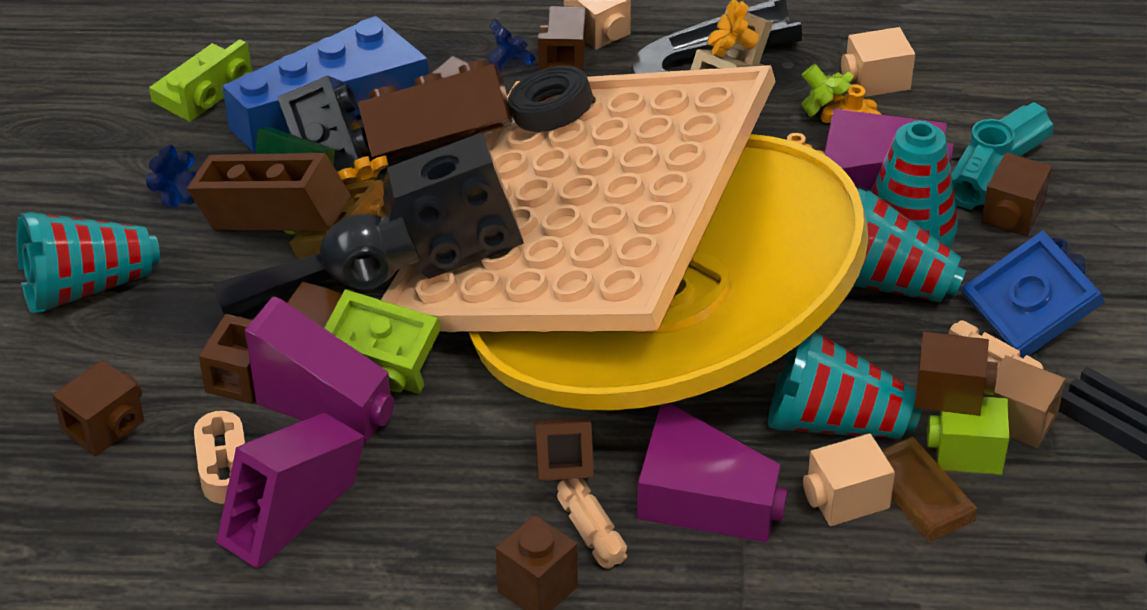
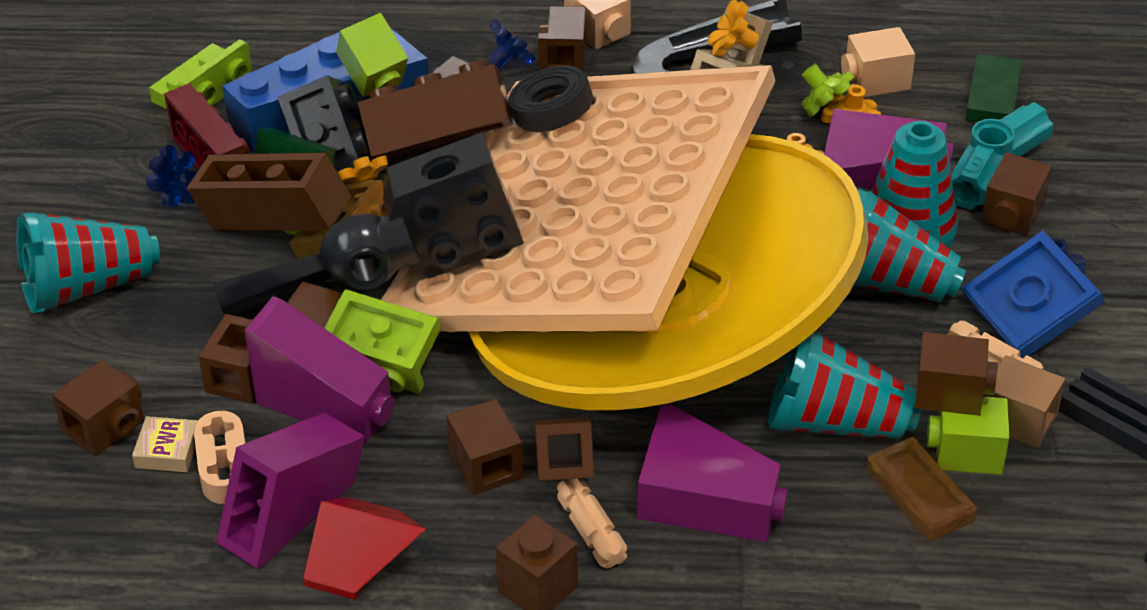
light nougat brick [803,433,895,526] -> none
none -> tile [132,416,198,473]
none -> dark red piece [164,83,249,169]
none -> red slope [303,497,426,600]
none -> lime brick [336,13,408,97]
none -> reddish brown brick [446,399,523,496]
none -> dark green tile [965,53,1022,123]

